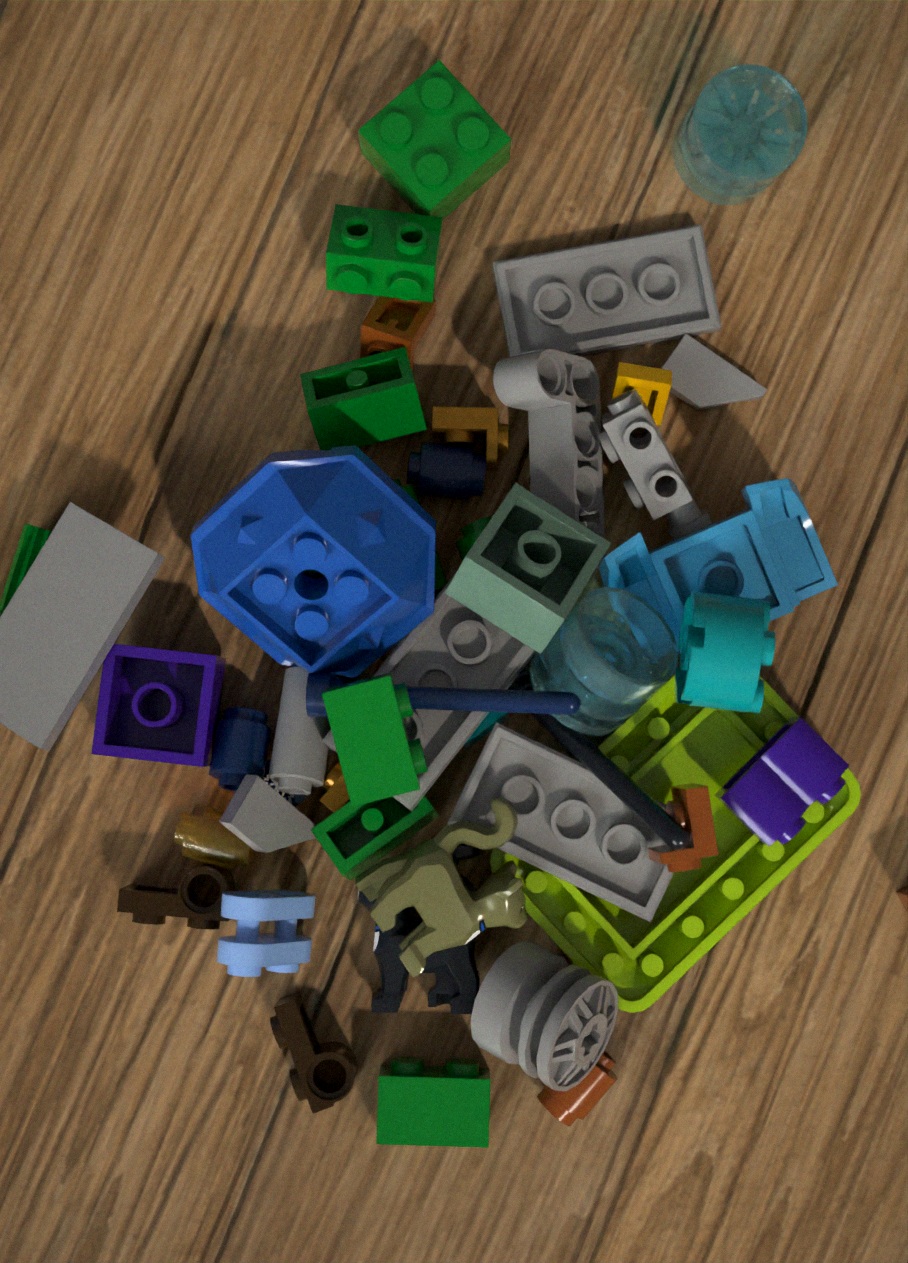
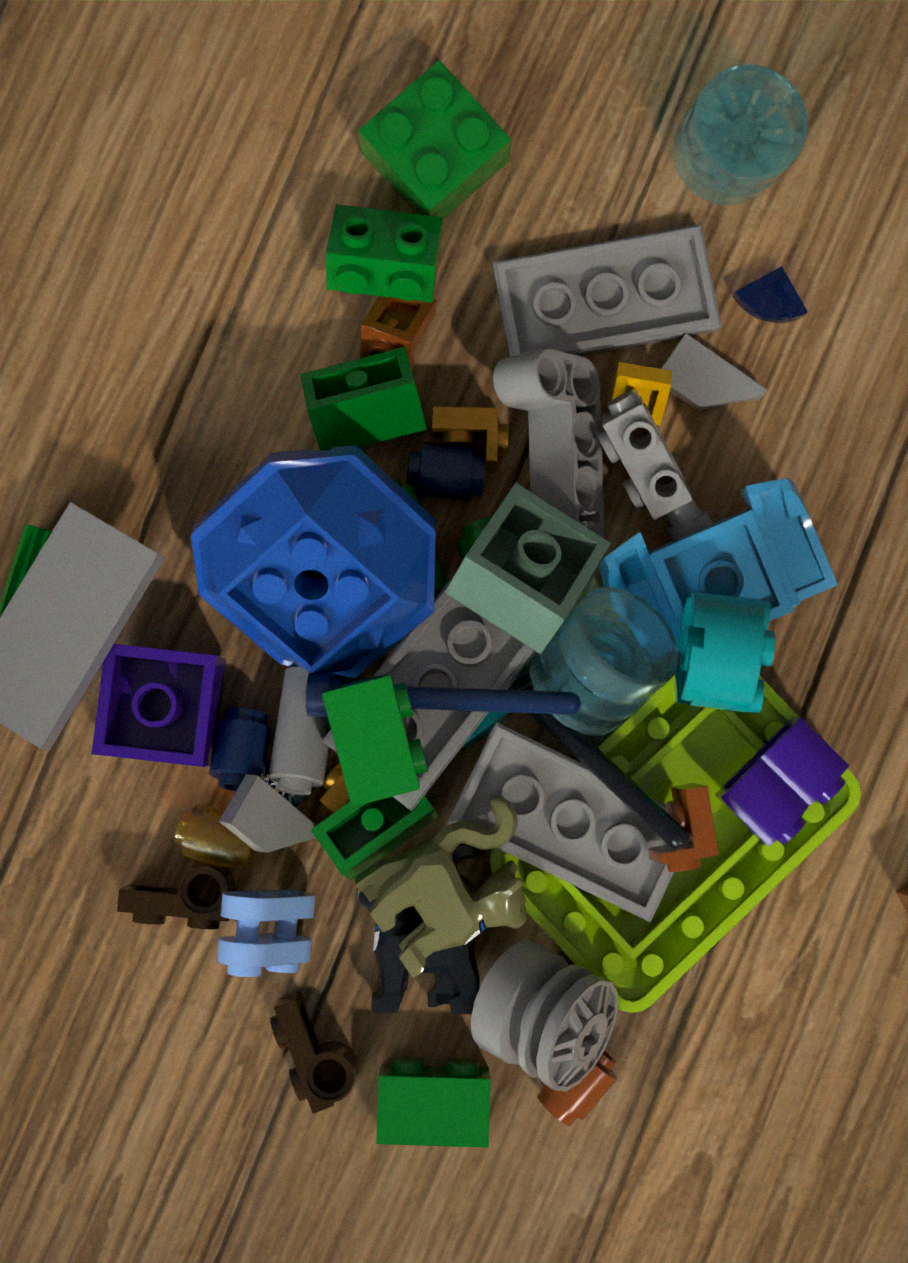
none -> clear blue tile [733,266,808,323]

